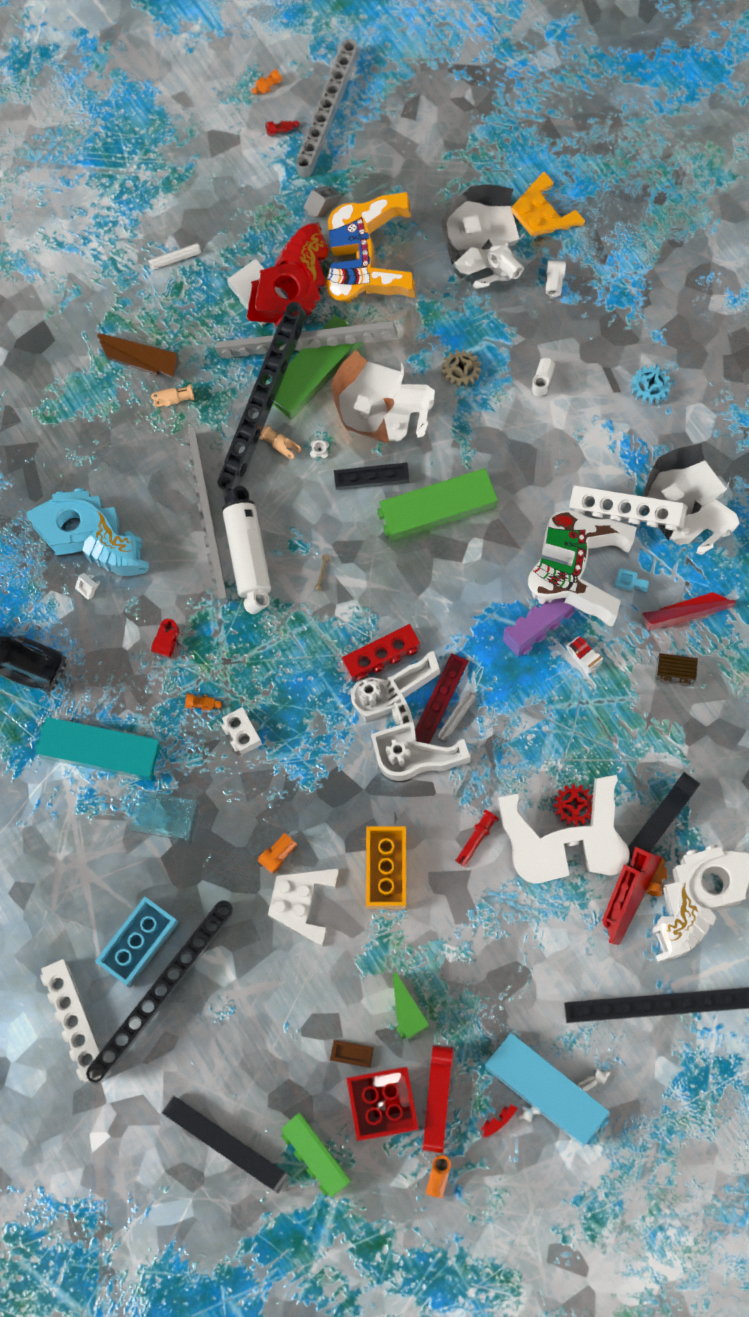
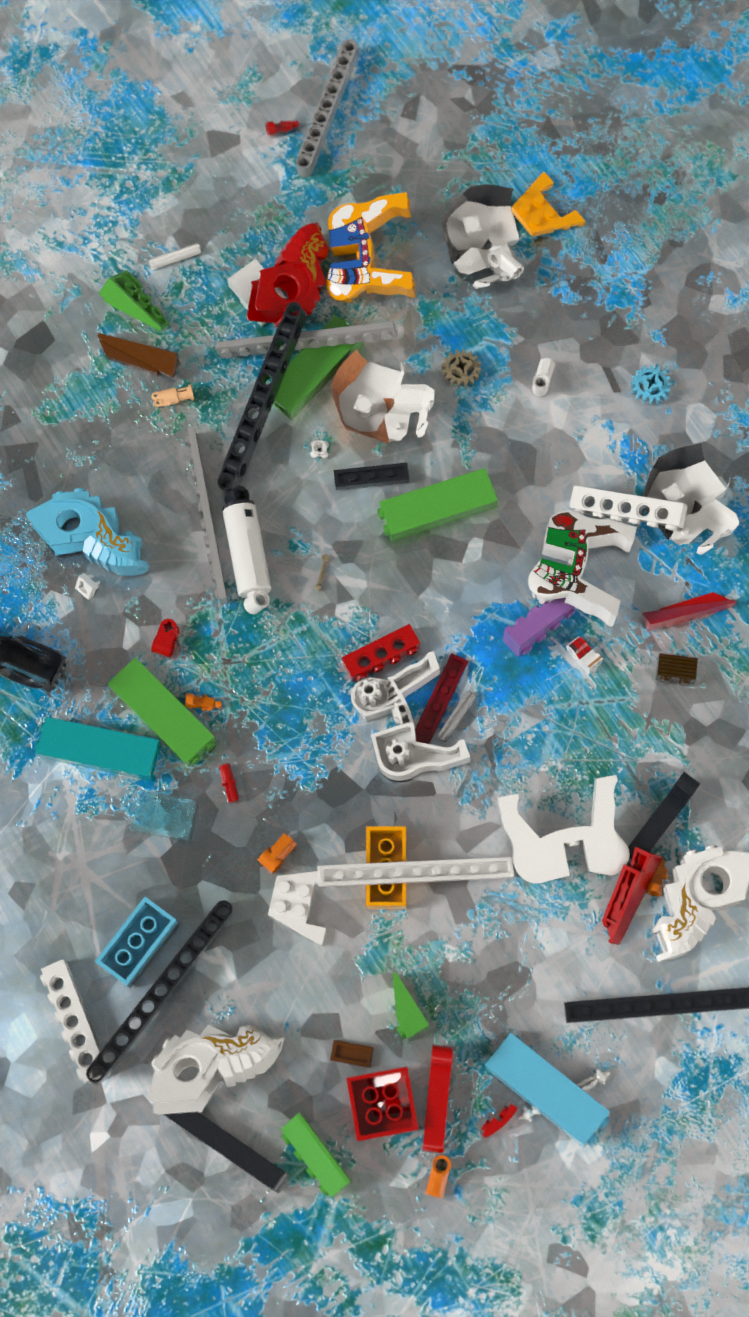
white brick [221,707,262,755] -> none
orange piece [251,69,283,95] -> none
light nougat piece [260,425,301,459] -> none
light grey slope [303,186,343,218] -> none
red pin [455,810,499,867] -> none
white piece [545,260,566,297] -> none
red gear [553,783,593,827] -> none
medium azure plate [614,568,649,593] -> none
none -> bright green wedge [98,270,170,331]
none -> bright green brick [107,658,216,768]
none -> white animal [148,1024,284,1115]
none -> red axle [218,763,239,803]
none -> white plate [317,857,514,887]

